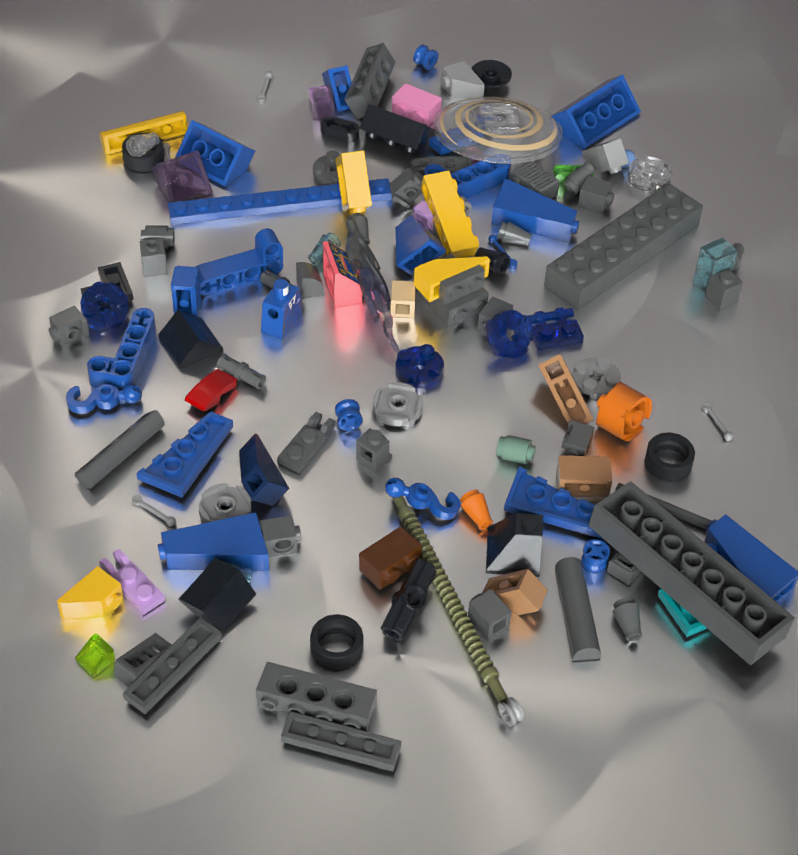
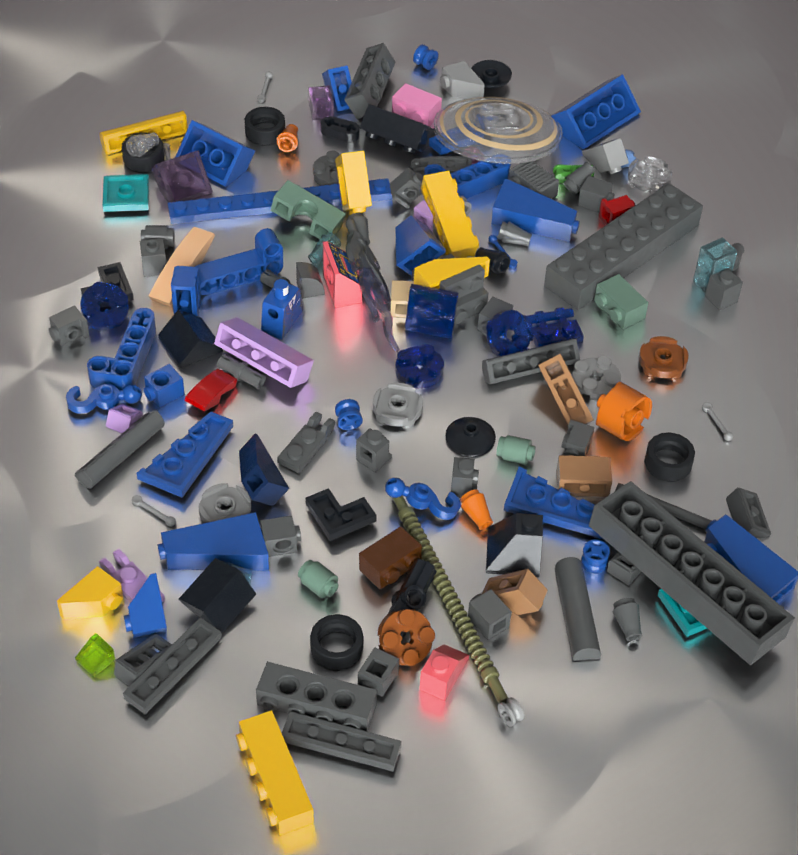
none -> teal plate [102,174,149,212]
none -> lavender slope [106,404,143,433]
none -> blue slope [124,573,167,638]
none -> blue brick [143,364,185,408]
none -> light nougat slope [149,227,215,307]
none -> lavender brick [214,317,314,388]
none -> yellow brick [236,710,314,835]
none -> black tyre [244,106,285,145]
none -> sand green arch [270,180,346,242]
none -> orange cone [277,124,298,152]
none -> sand green brick [298,560,339,598]
none -> black plate [305,488,377,541]
none -> dark grey brick [358,647,399,697]
none -> dark orange plate [377,609,435,666]
none -> clear blue plate [405,284,459,339]
none -> coral slope [420,644,469,701]
none -> black dish [445,417,496,457]
none -> dark grey brick [451,457,479,497]
none -> dark grey brick [482,338,580,384]
none -> sand green brick [594,274,649,330]
none -> red brick [599,195,635,225]
none -> dark orange plate [639,336,689,379]
none -> dark grey slope [726,487,771,538]

